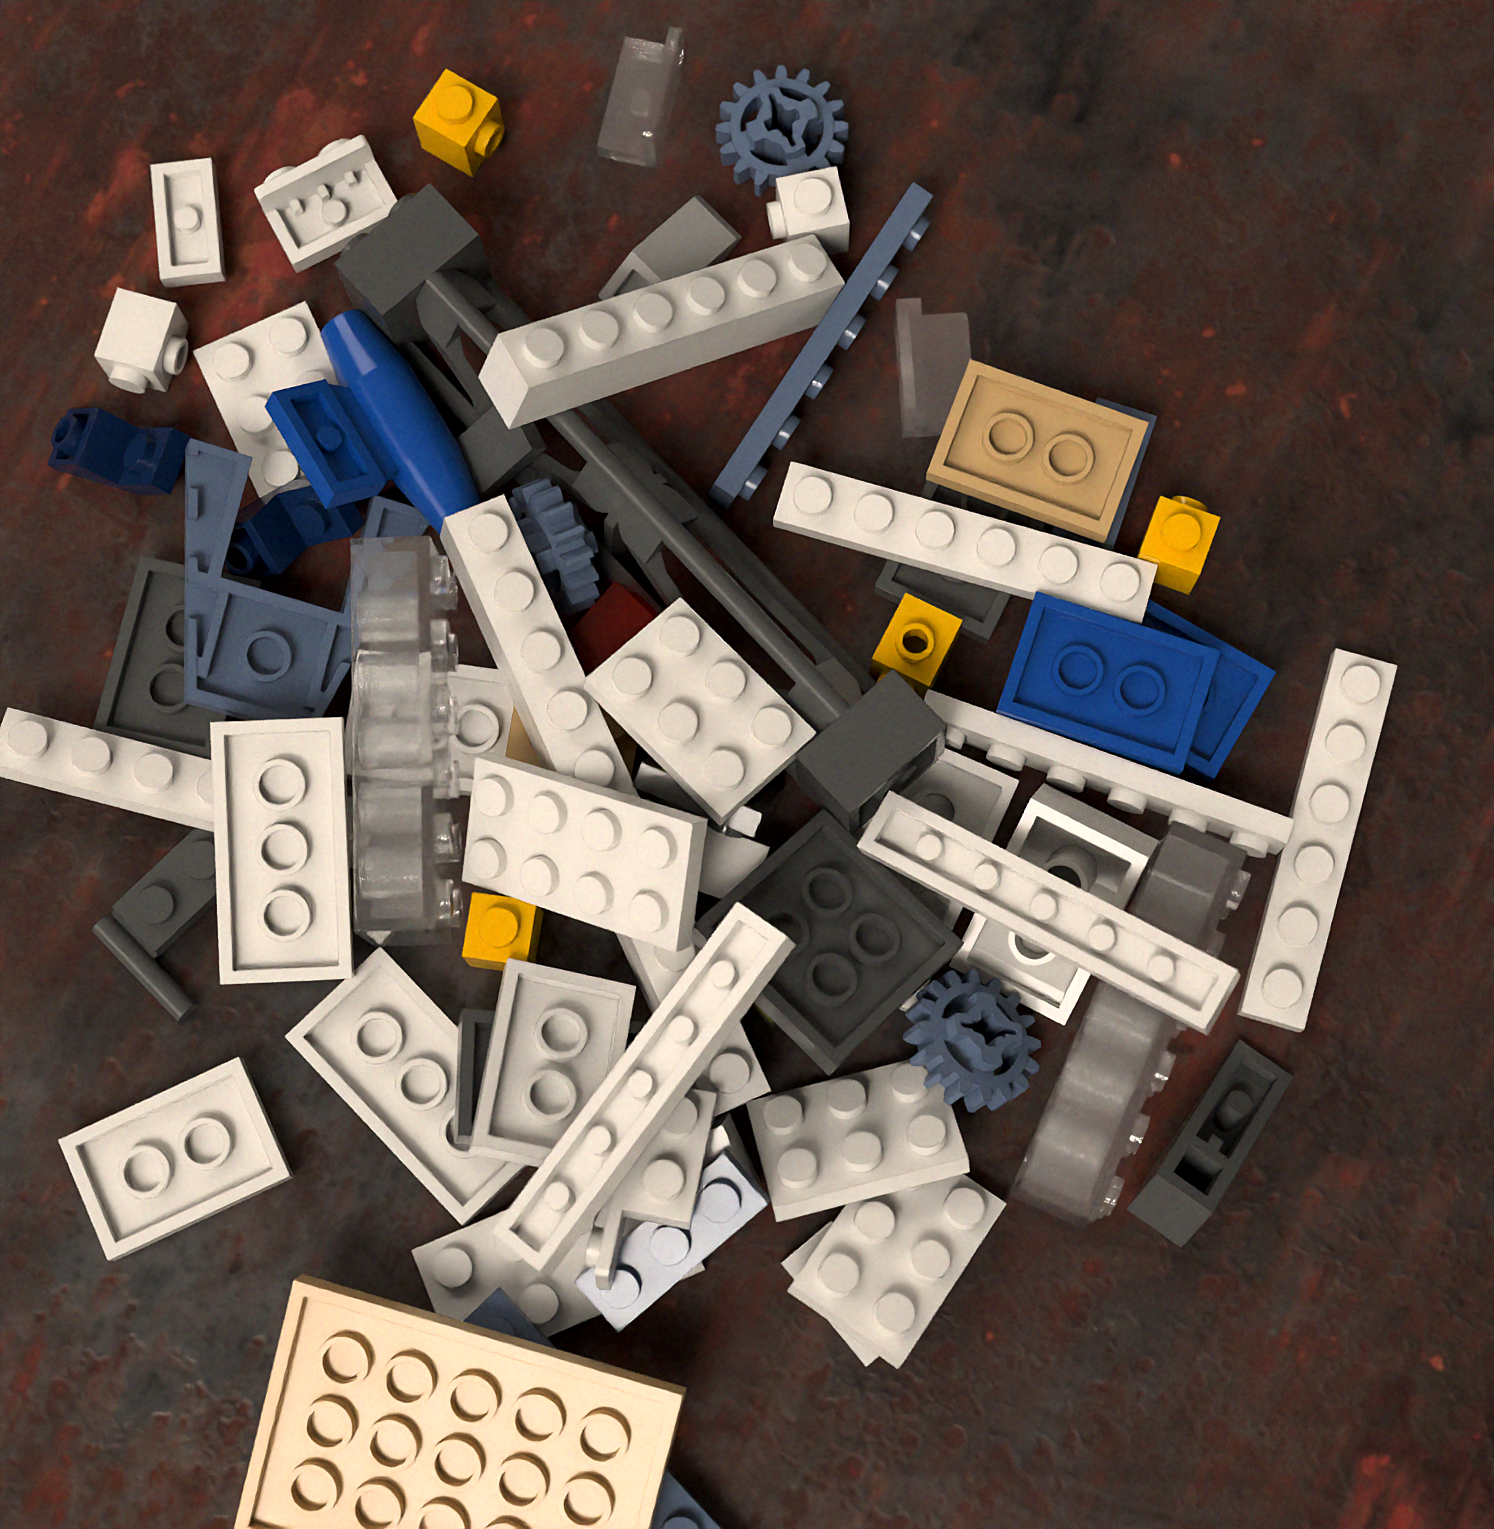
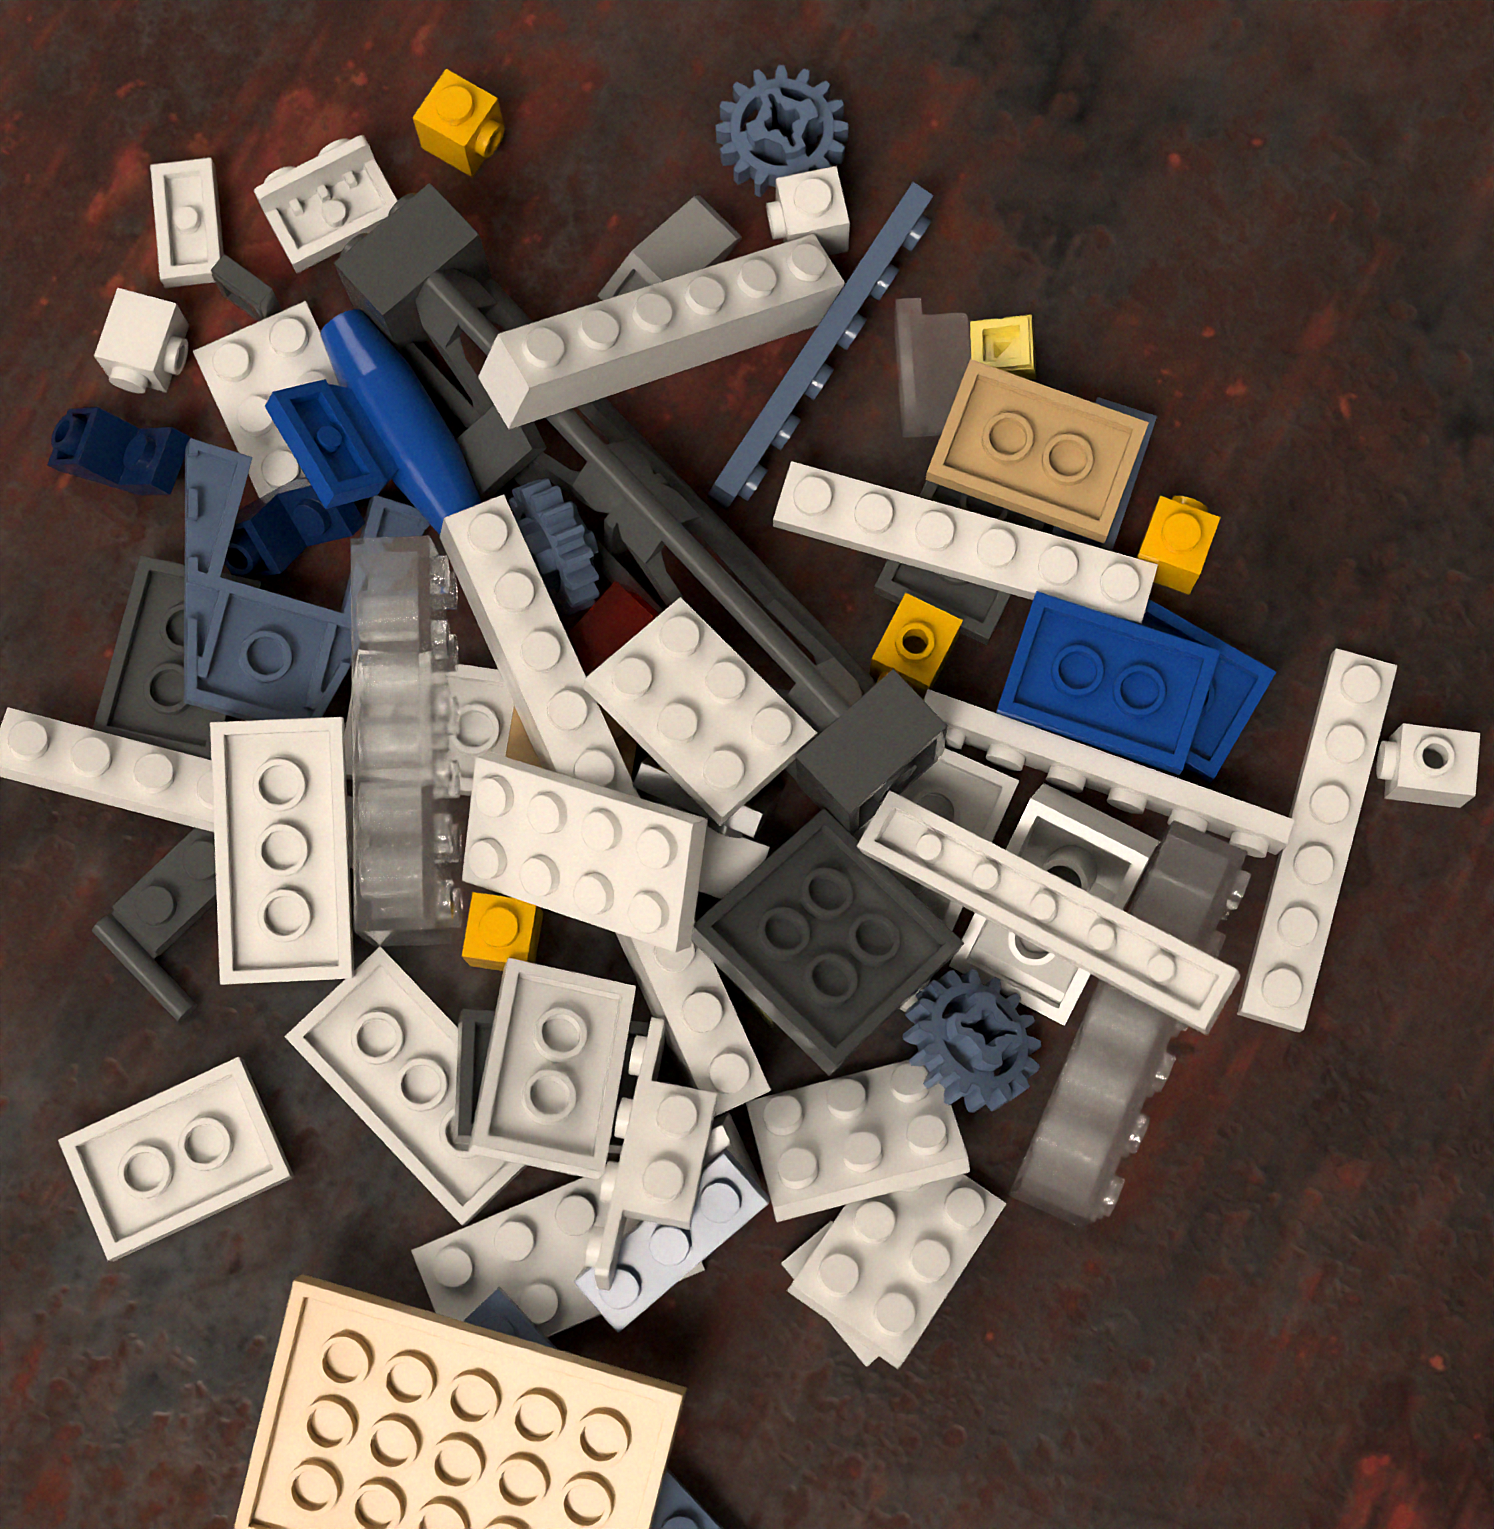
white plate [491,902,796,1277] -> none
clear panel [597,26,685,169] -> none
dark grey slope [1126,1039,1293,1248] -> none
none -> dark grey tile [211,254,283,322]
none -> light yellow tile [970,315,1036,380]
none -> white brick [1376,723,1480,808]

